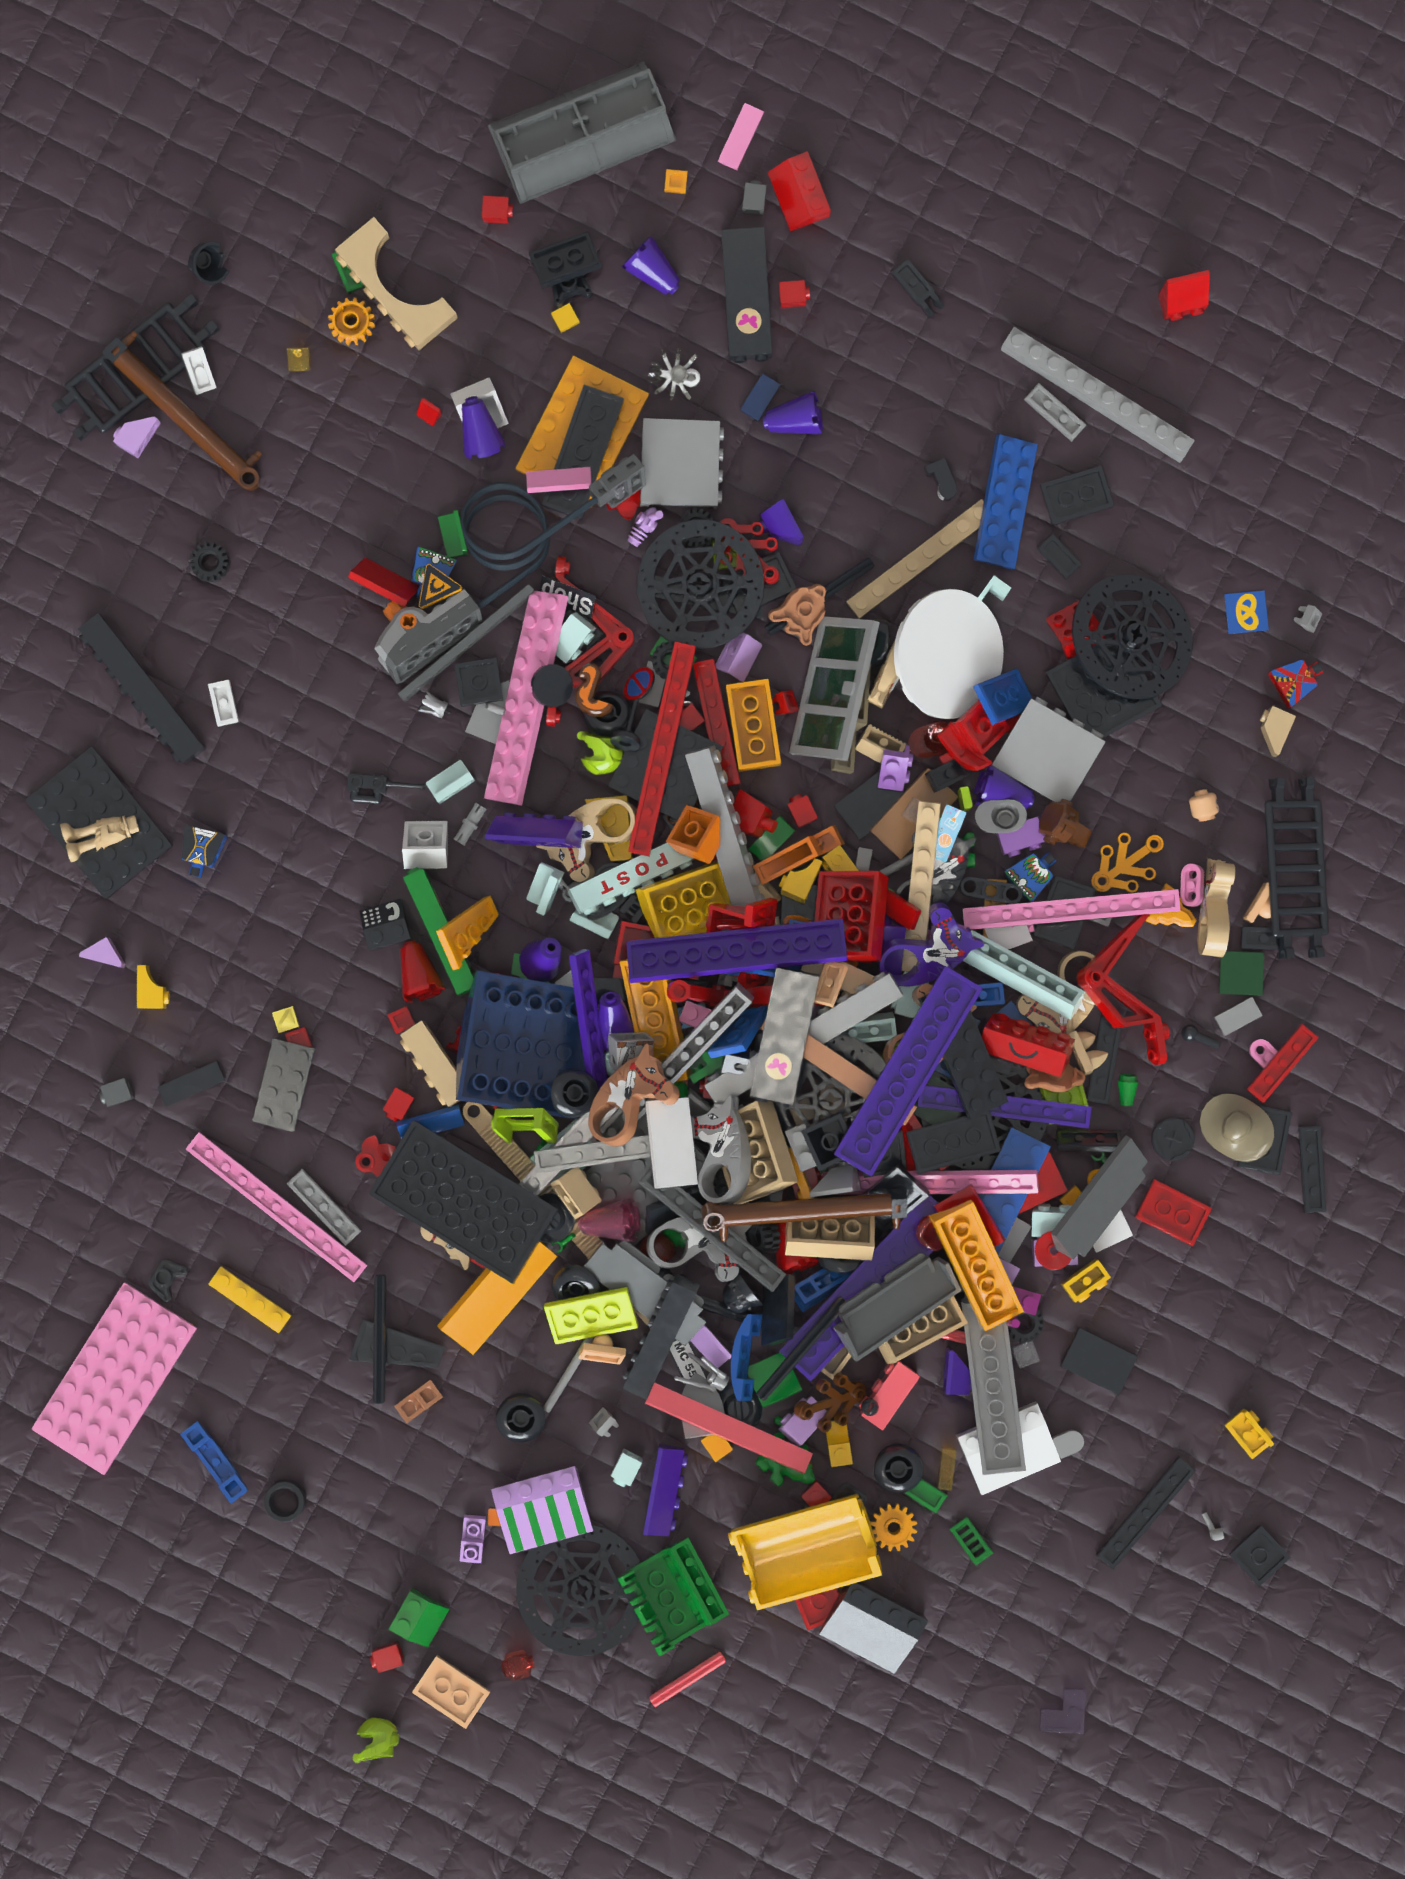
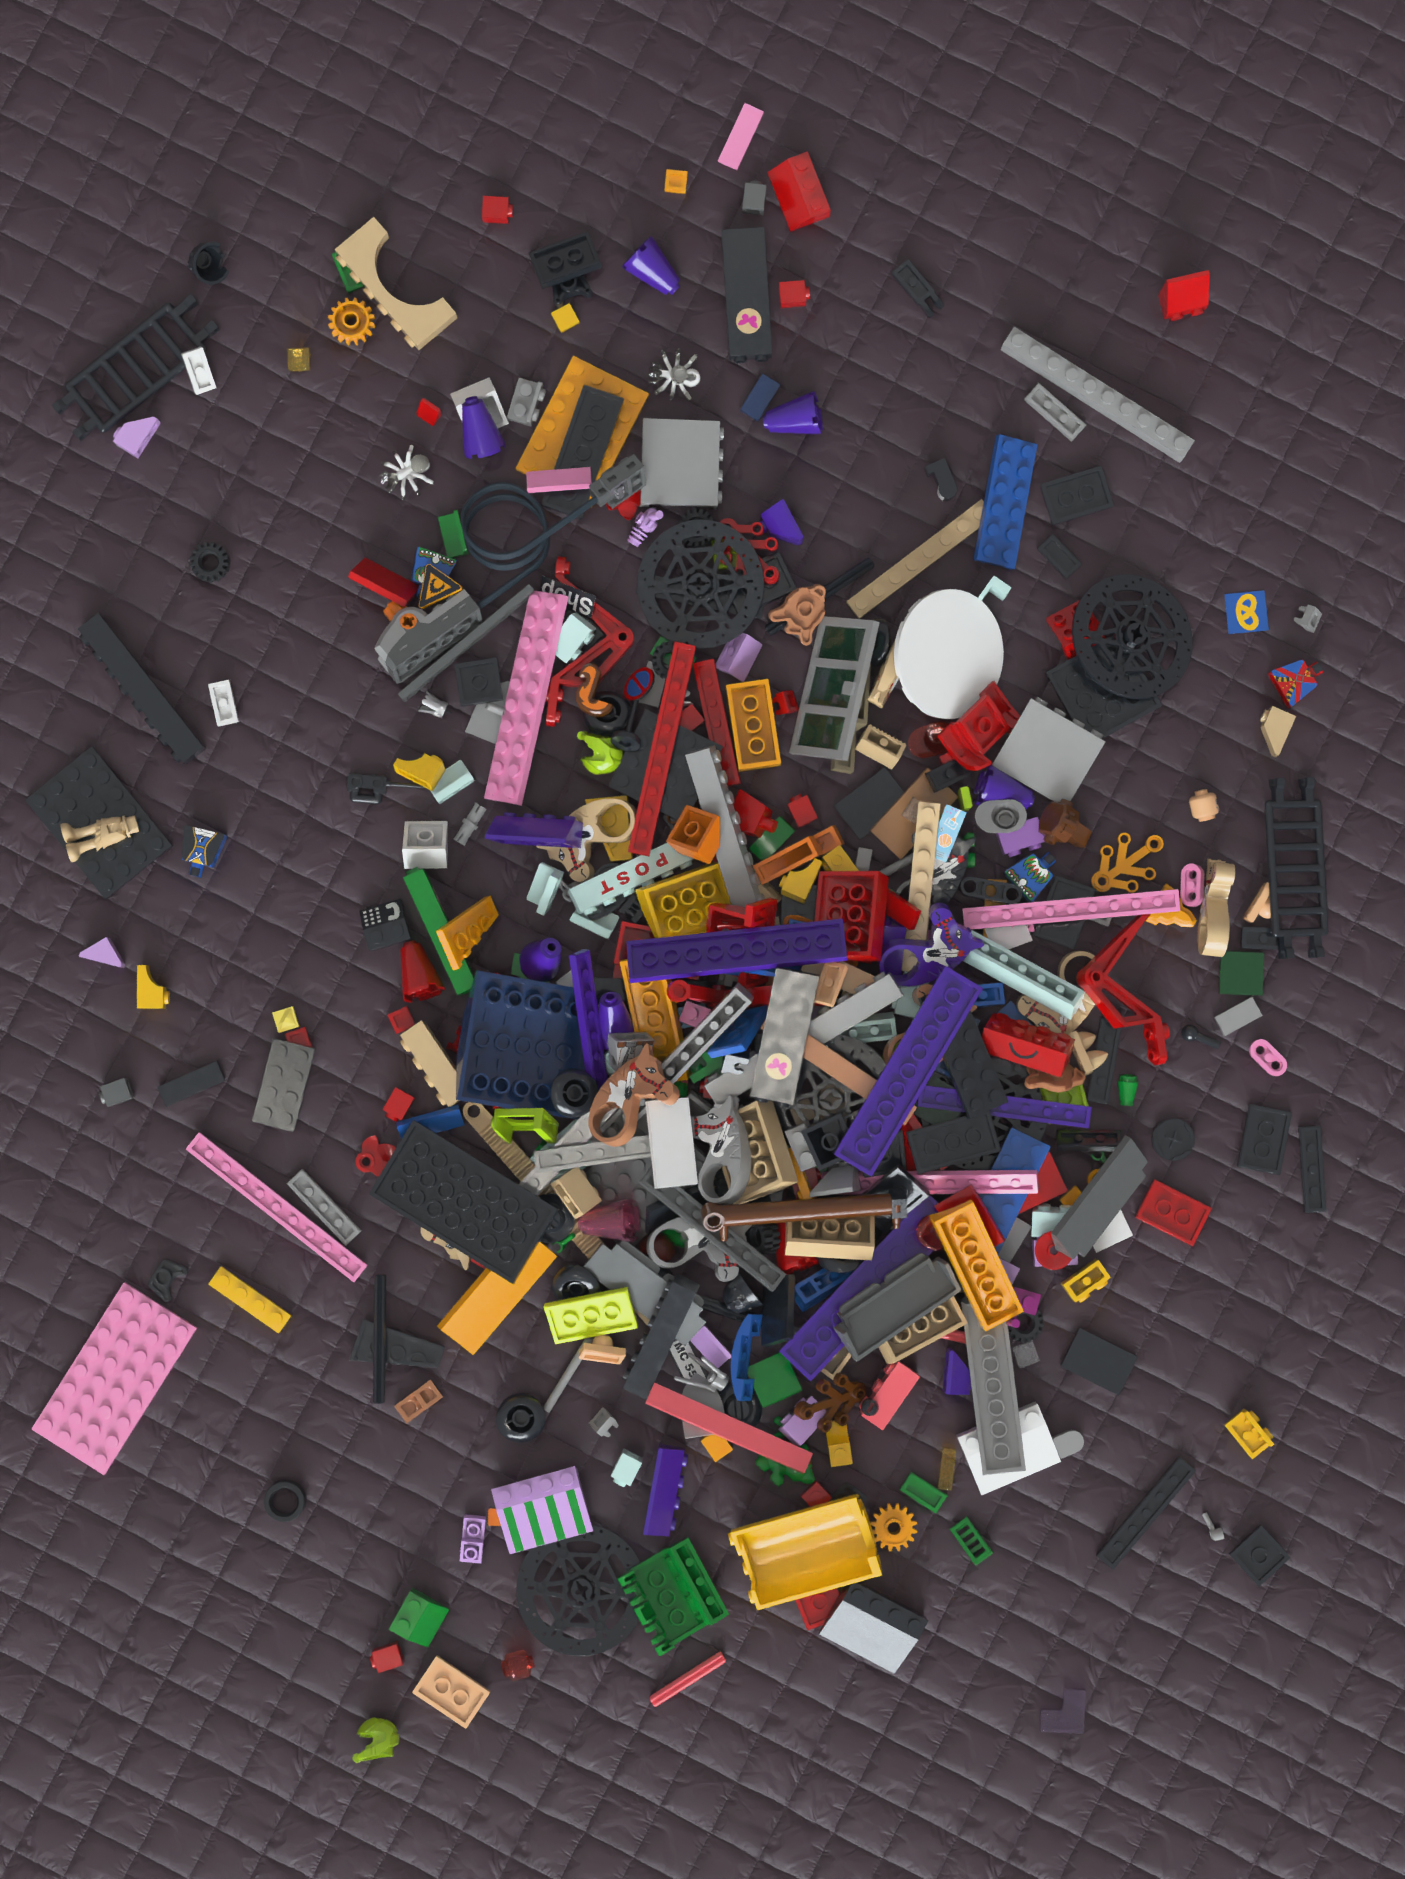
reddish brown piece [102,330,262,491] -> none
blue slope [180,1421,249,1504] -> none
dark grey piece [488,61,676,204] -> none
black tile [531,664,573,707] -> none
black axle [756,1297,846,1401] -> none
black hat [874,1444,924,1494] -> none
medium lavender bracket [878,745,913,791] -> none
blue tile [973,668,1033,725] -> none
dark tan hat [1200,1094,1274,1162] -> none
red tile [1246,1024,1319,1103] -> none
none -> animal [379,445,434,500]
none -> yellow arch [393,753,446,791]
none -> light grey bracket [507,378,546,427]

